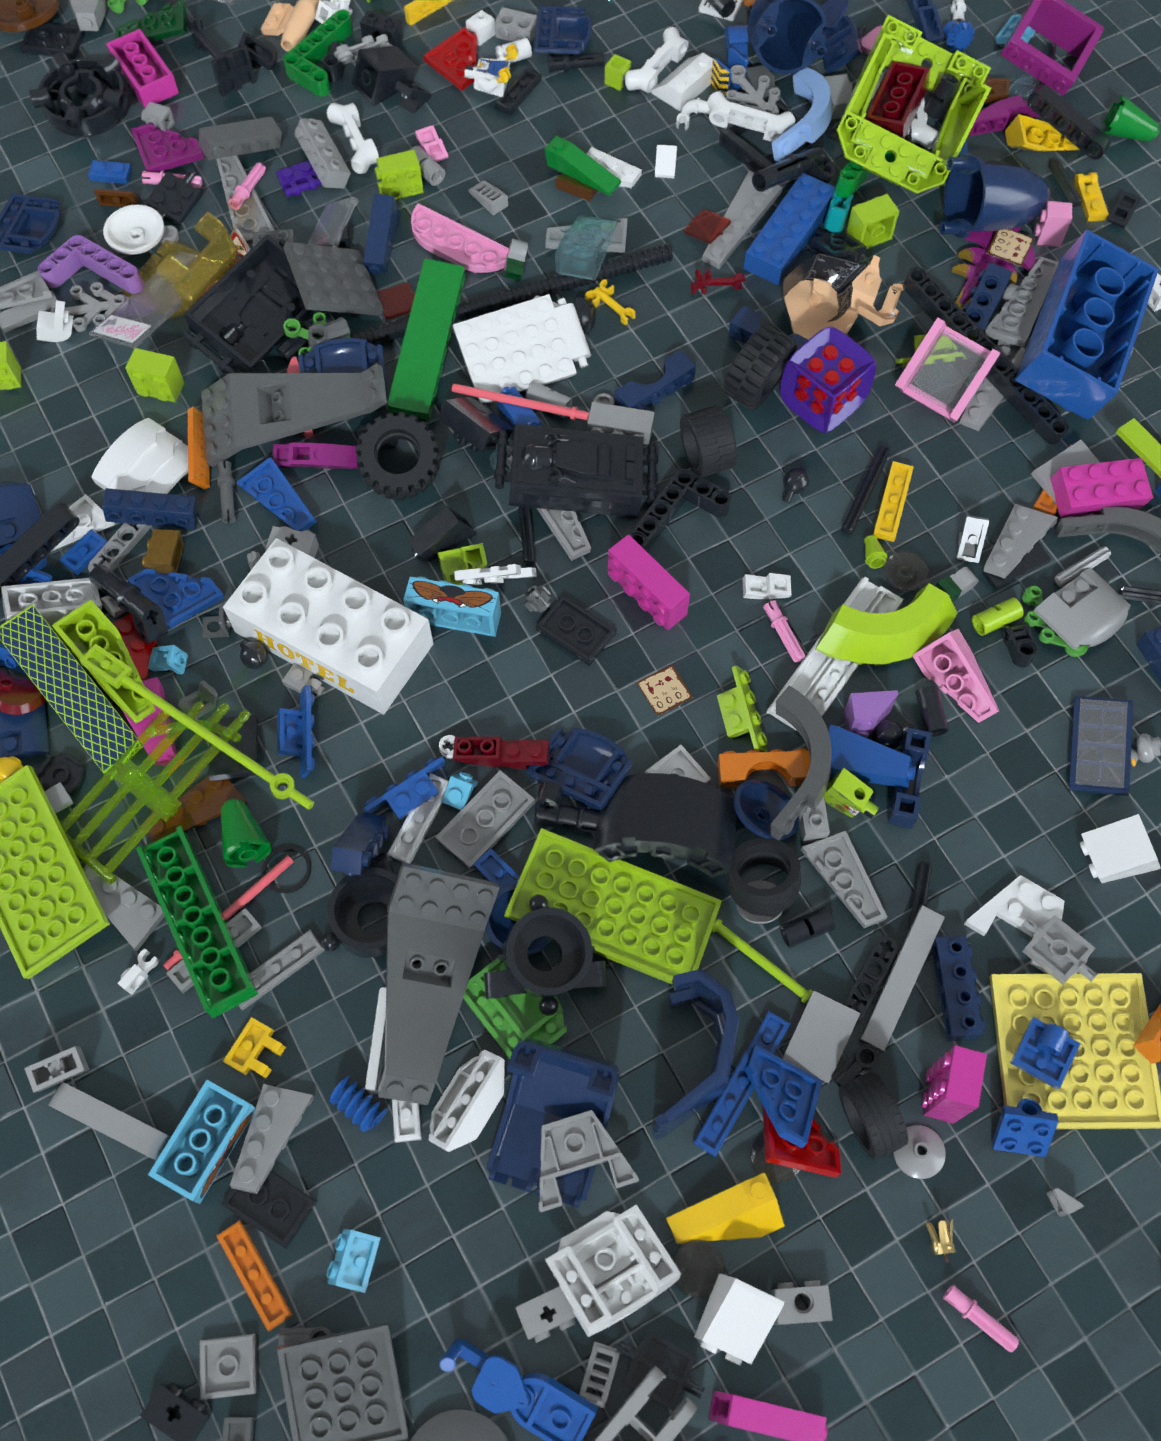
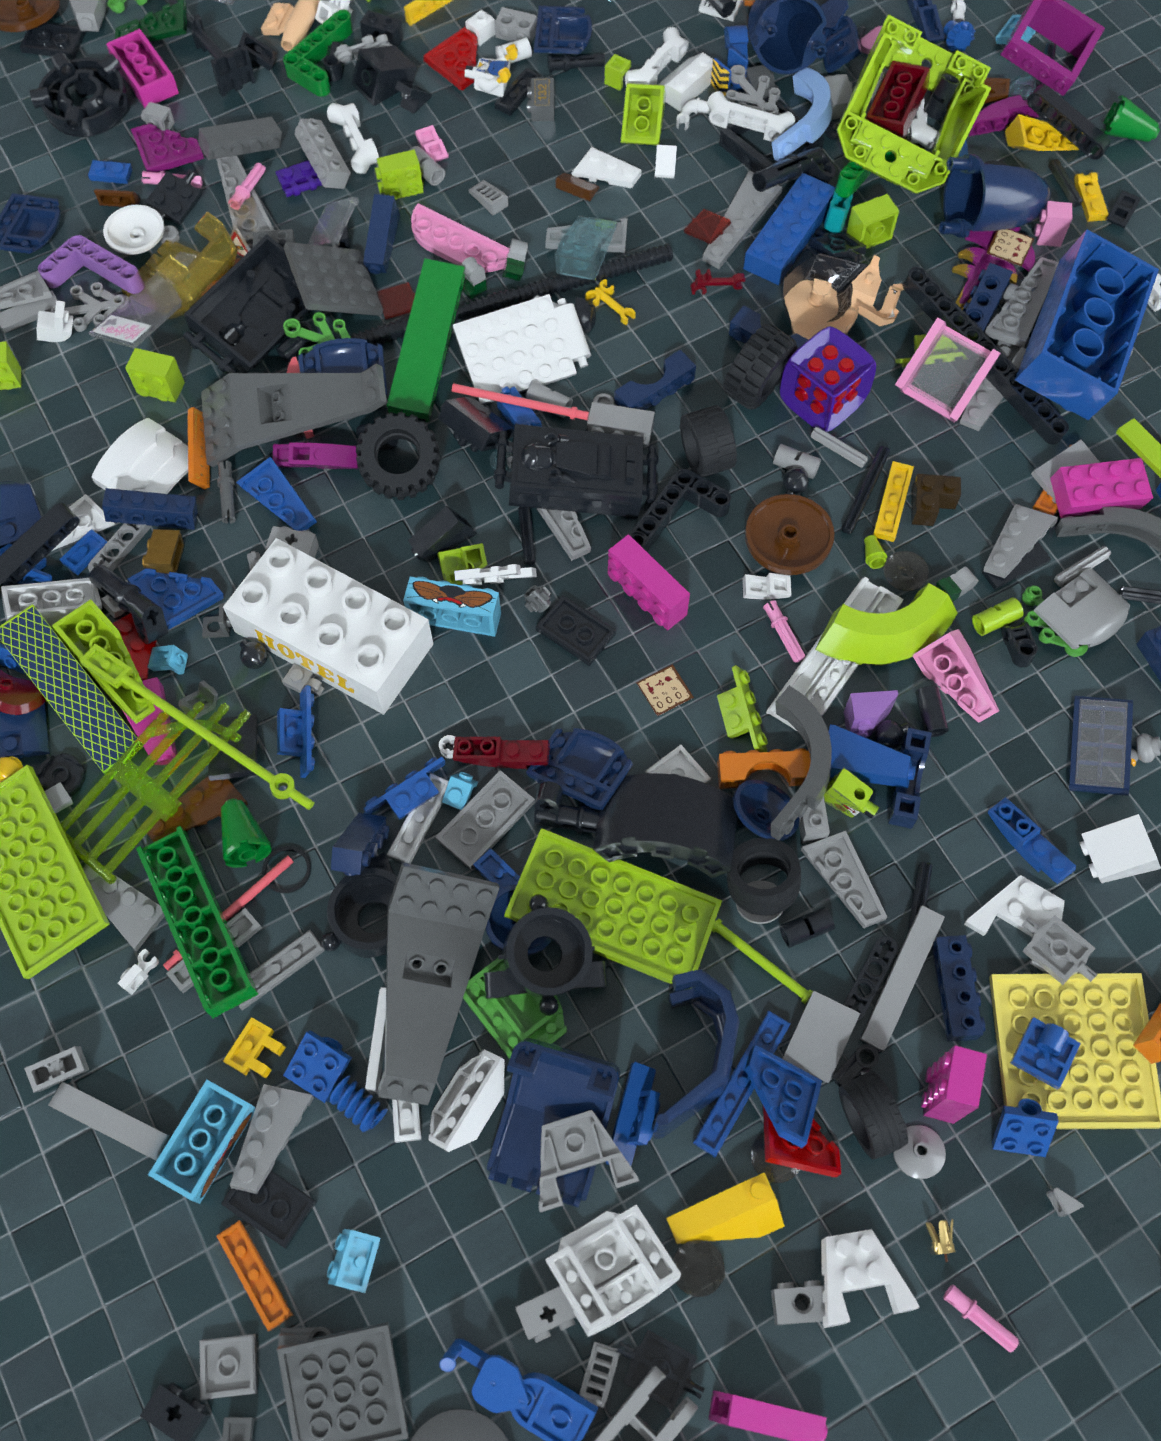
dark grey piece [308,317,350,350] -> none
green slope [545,136,621,196] -> none
white slope [694,1273,785,1365] -> none
slope [956,515,989,563] -> none
none -> blue plate [283,1030,352,1103]
none -> leg [461,257,487,299]
none -> dark grey brick [527,78,554,121]
none -> blue bracket [605,1062,660,1166]
none -> lime slope [621,83,666,145]
none -> reddish brown dish [745,494,834,575]
none -> light grey pin [773,444,821,479]
none -> light grey axle [811,427,868,468]
none -> white wing [821,1229,919,1328]
none -> dark brown brick [912,473,961,526]
none -> blue slope [988,797,1076,884]

